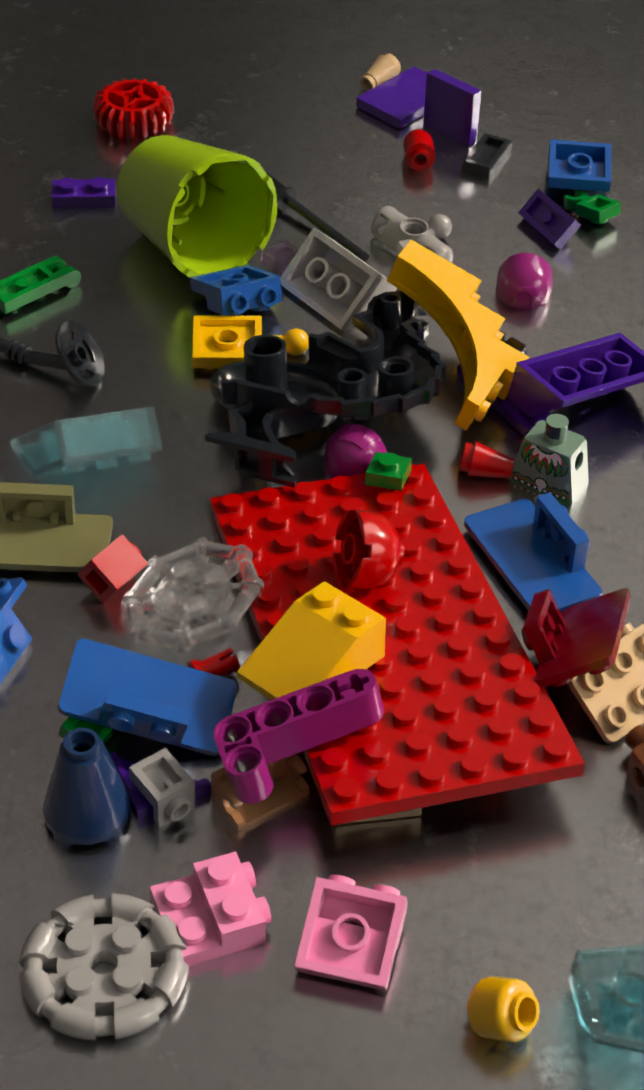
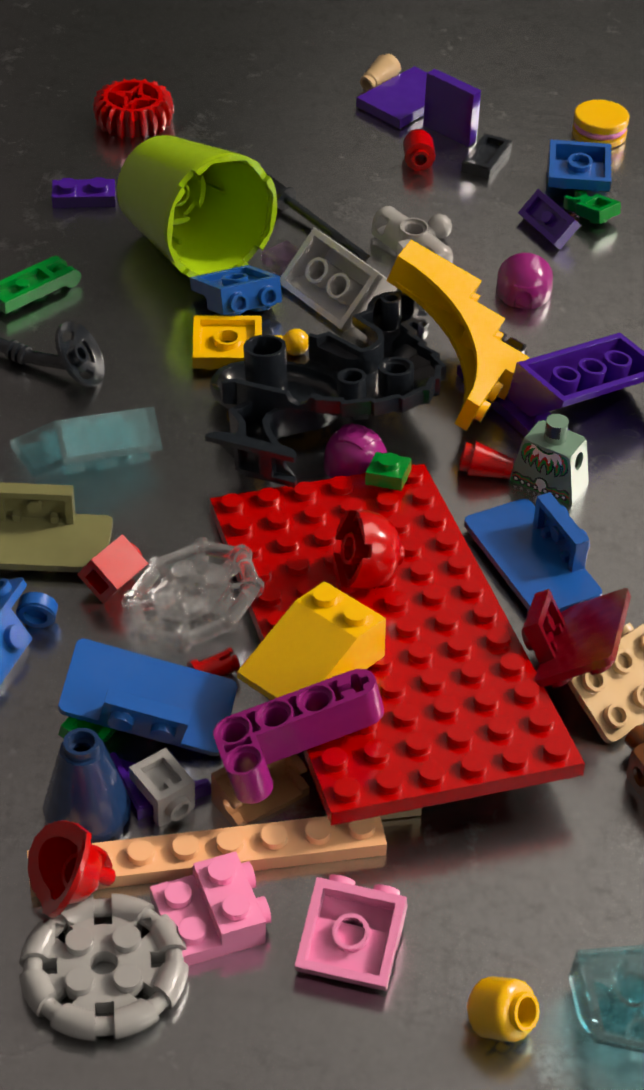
none -> blue tile [16,592,58,628]
none -> light nougat plate [27,816,387,898]
none -> red helmet [27,820,116,919]
none -> yellow head [572,100,629,148]

